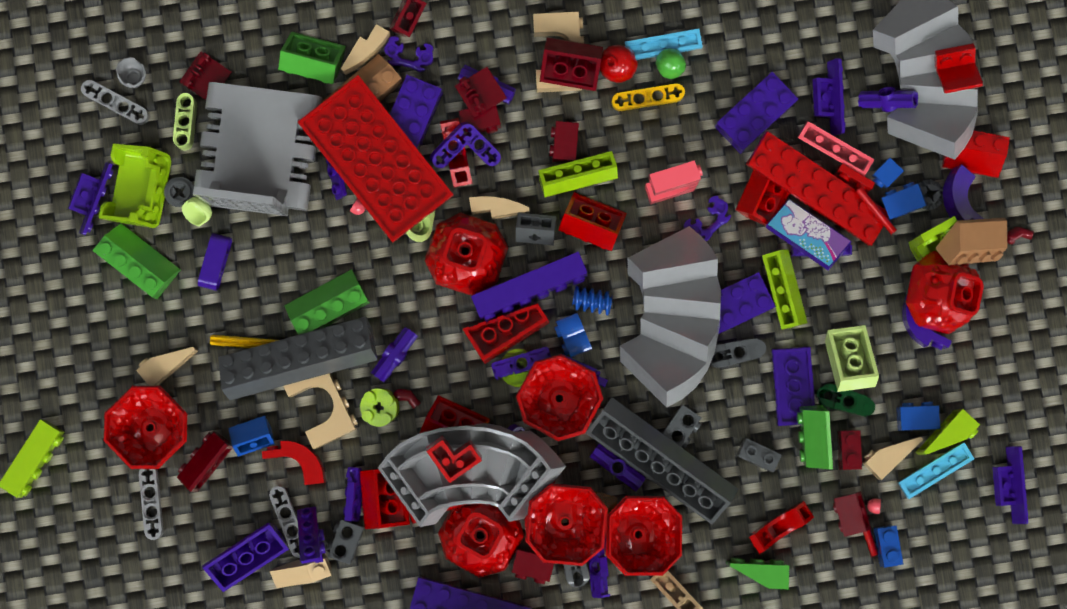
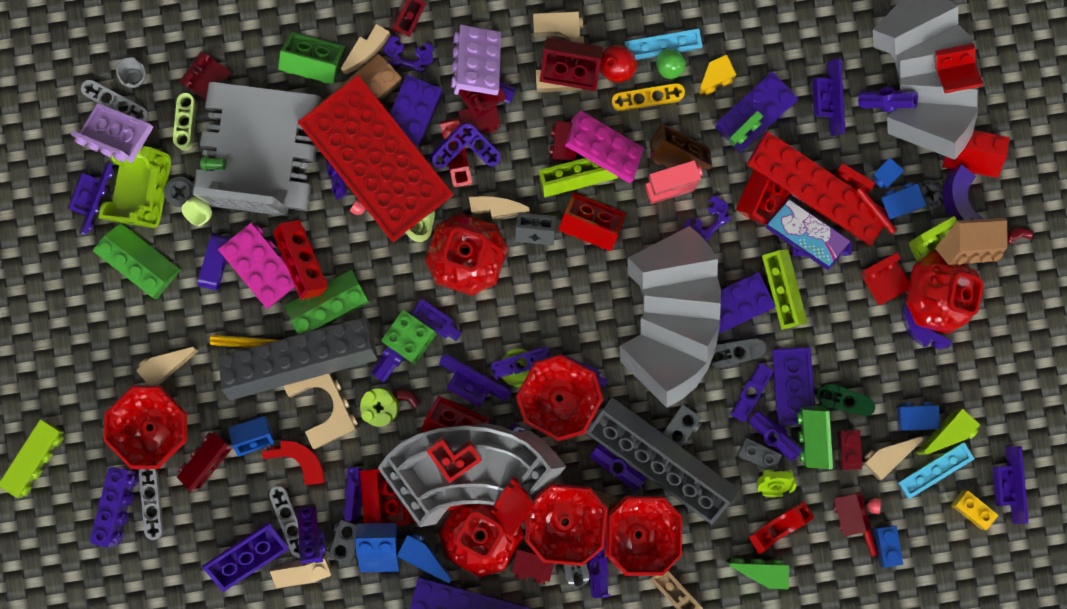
red wedge [463,303,549,364] -> none
dark purple brick [471,252,587,321] -> none
blue brick [554,313,592,358] -> none
blue piece [572,286,613,316] -> none
coral brick [797,121,874,176] -> none
yellowish green brick [825,325,879,392] -> none
none -> lavender bracket [71,103,153,163]
none -> dark purple bracket [90,467,139,548]
none -> bright green pin [200,156,226,171]
none -> dark pink bracket [218,223,295,309]
none -> red brick [273,220,328,300]
none -> blue slope [355,523,399,572]
none -> bright green bracket [381,310,437,365]
none -> blue slope [397,533,453,583]
none -> dark purple hinge [410,299,461,341]
none -> dark purple bracket [439,354,511,407]
none -> lavender bracket [451,25,501,95]
none -> red piece [490,477,536,537]
none -> dark pink bracket [565,111,644,183]
none -> reddish brown slope [650,123,712,169]
none -> yellow slope [699,55,736,95]
none -> bright green plate [728,111,763,146]
none -> dark purple piece [730,364,773,422]
none -> dark purple piece [749,410,803,462]
none -> lime plate [757,469,796,497]
none -> red bracket [860,252,909,306]
none -> yellow brick [951,490,998,530]

